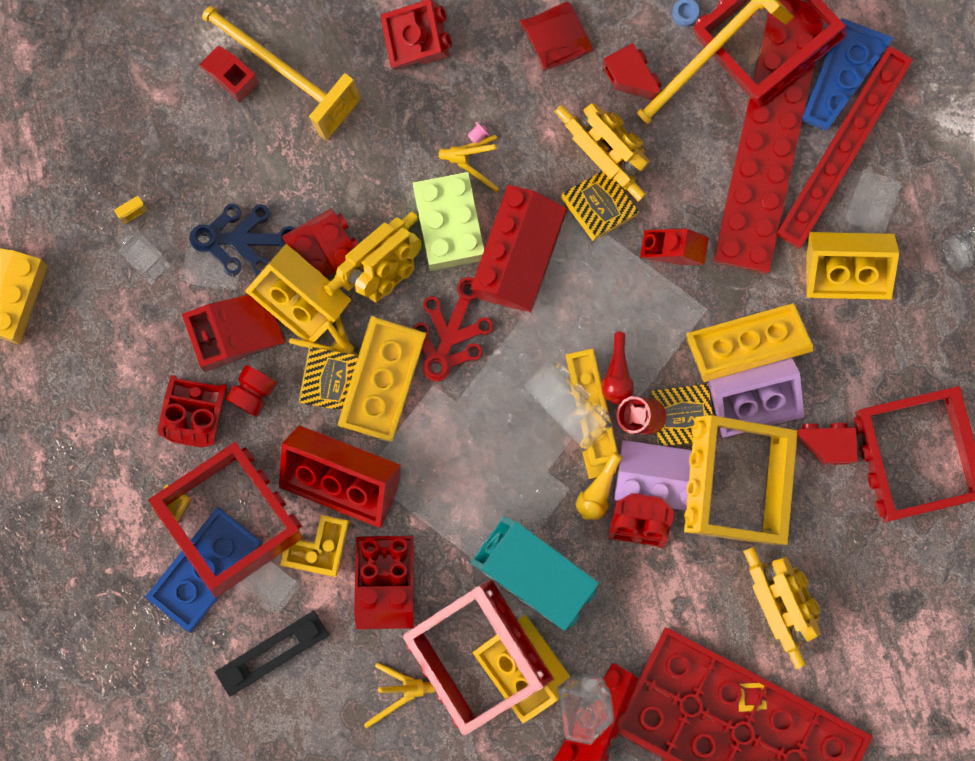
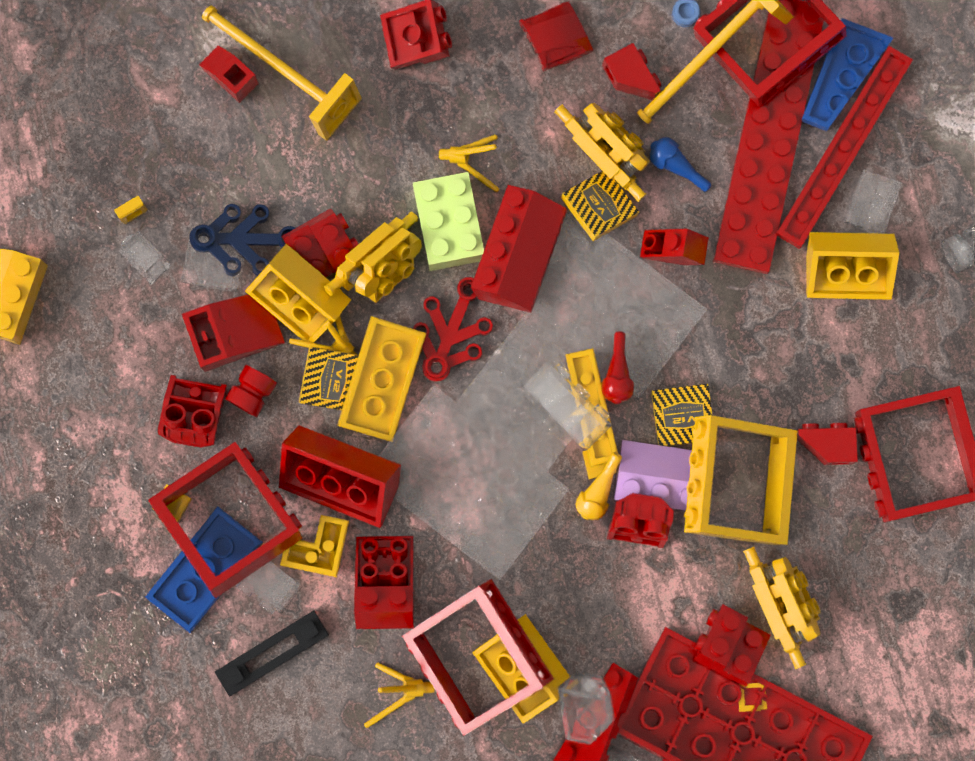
bright pink piece [468,122,490,144] -> none
teal brick [470,516,599,631] -> none
red wheel [616,396,666,435] -> none
yellow tile [686,303,813,382] -> none
lavender slope [708,358,804,438] -> none
none -> blue piece [649,137,711,192]
none -> red plate [694,604,771,687]

